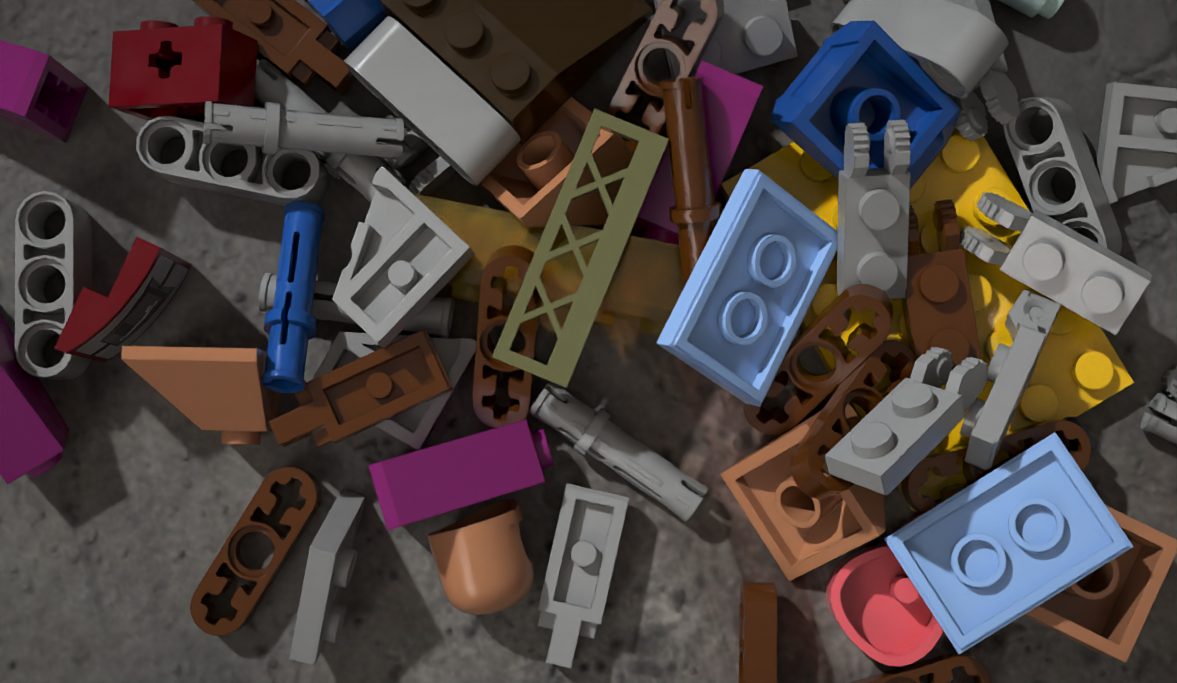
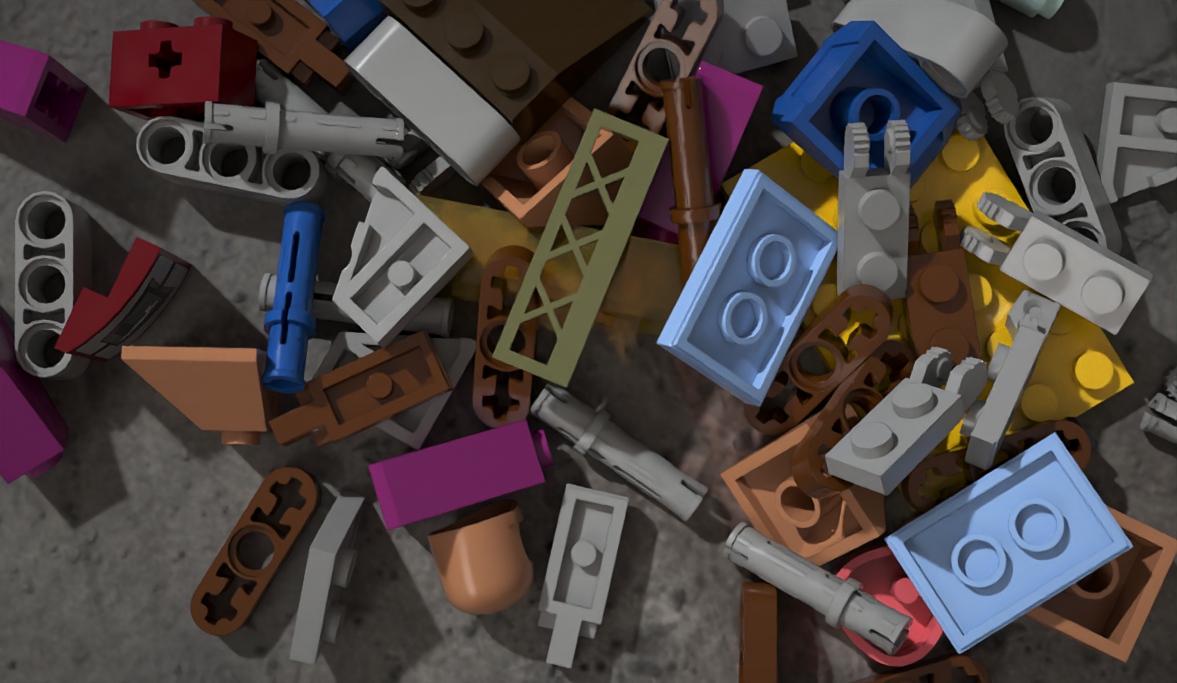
none -> light grey pin [723,522,913,656]

